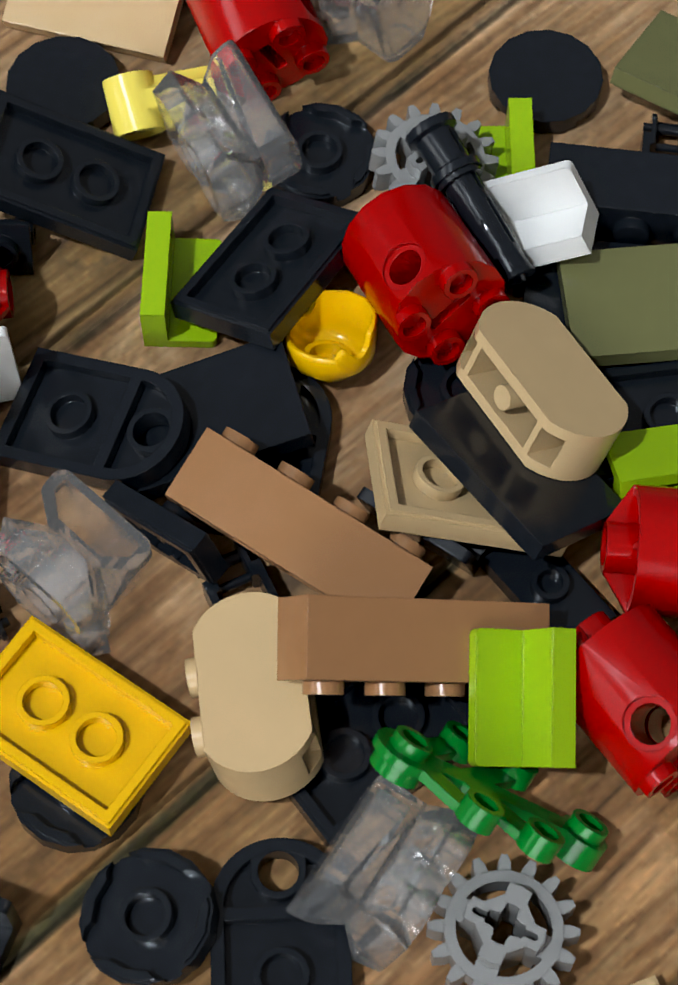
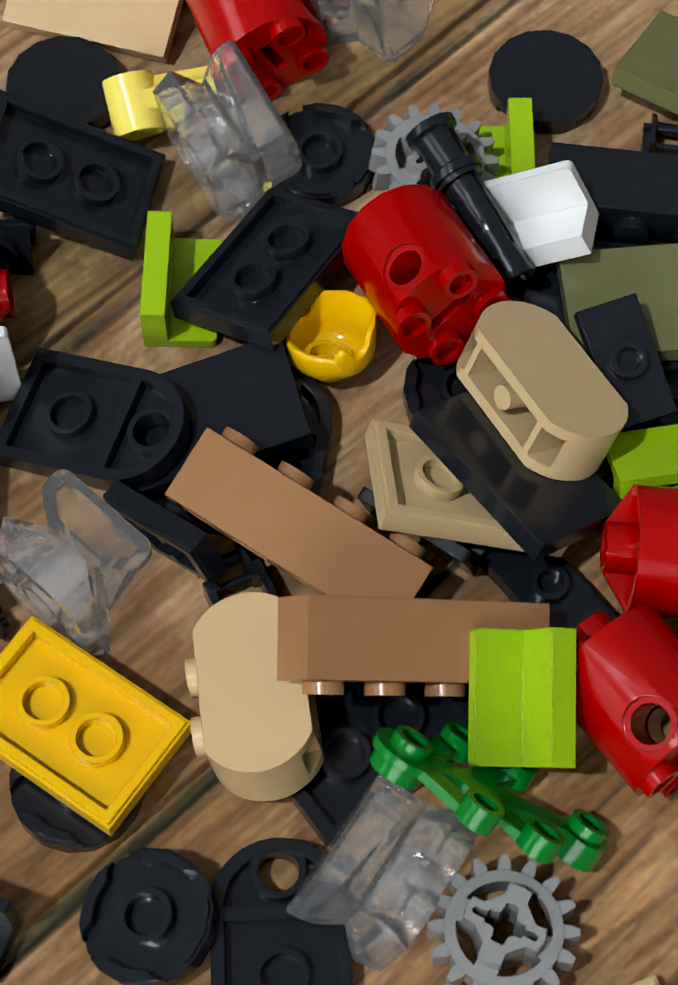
none -> black plate [574,293,677,431]

